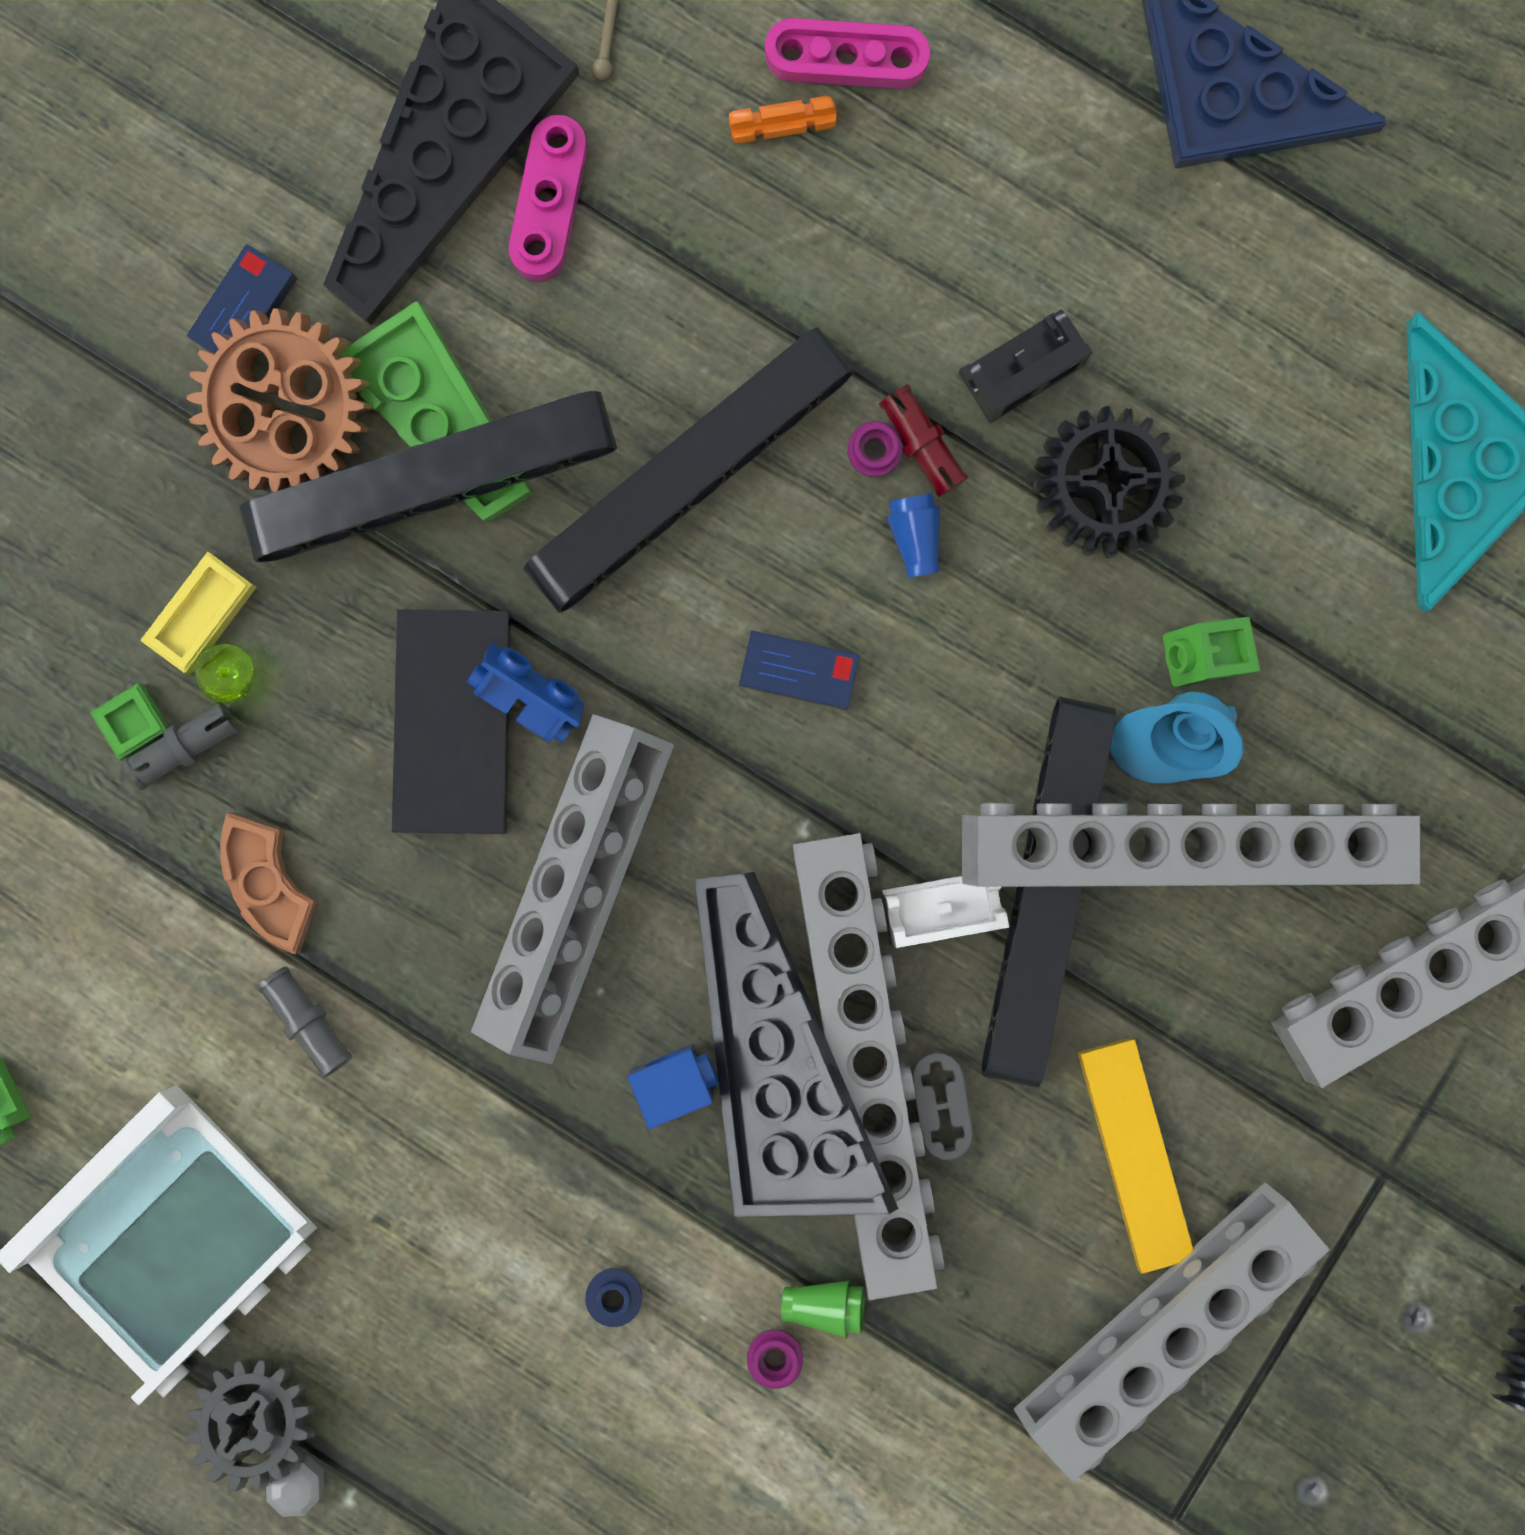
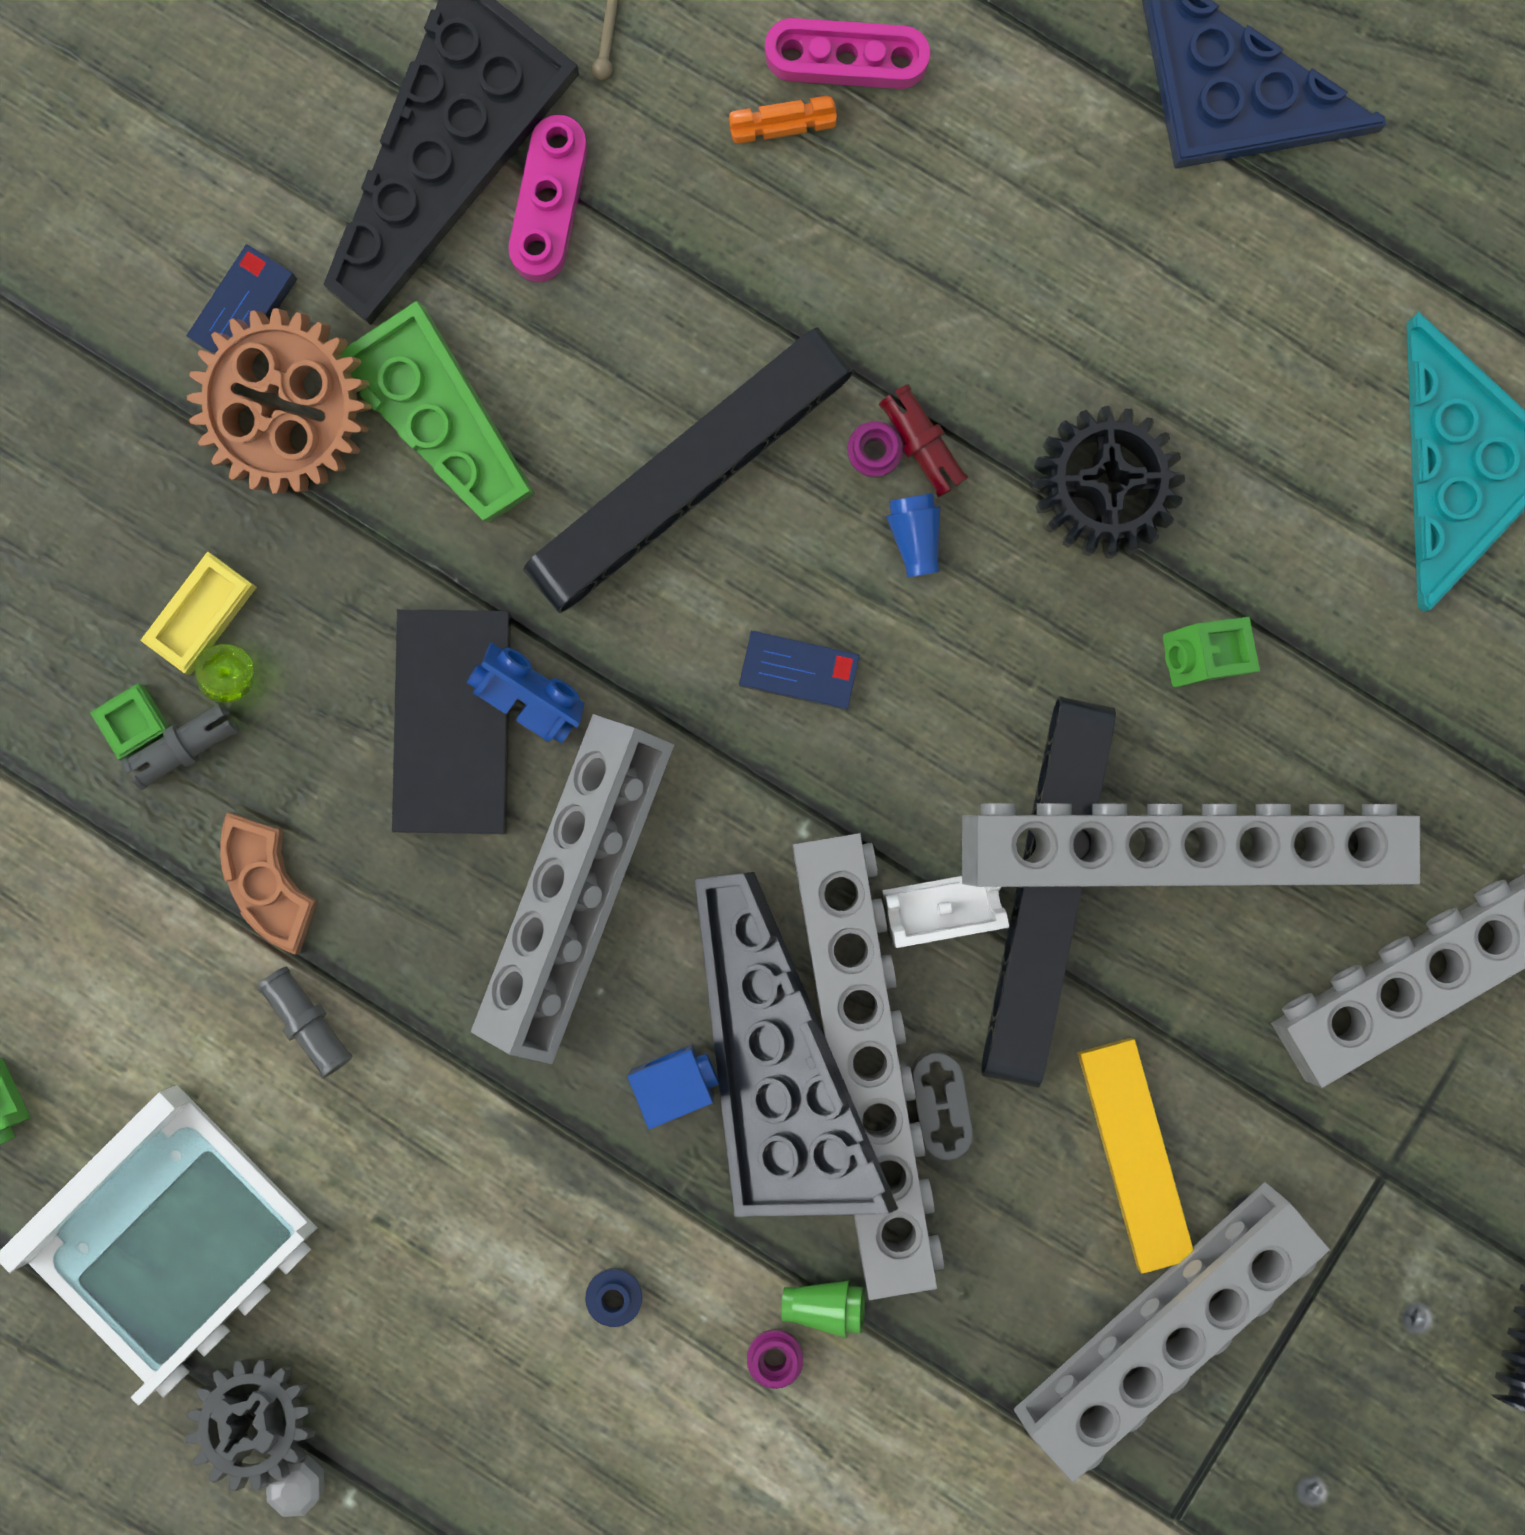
black beam [239,391,617,563] -> none
black hinge [959,309,1093,424] -> none
dark azure piece [1110,691,1244,784] -> none

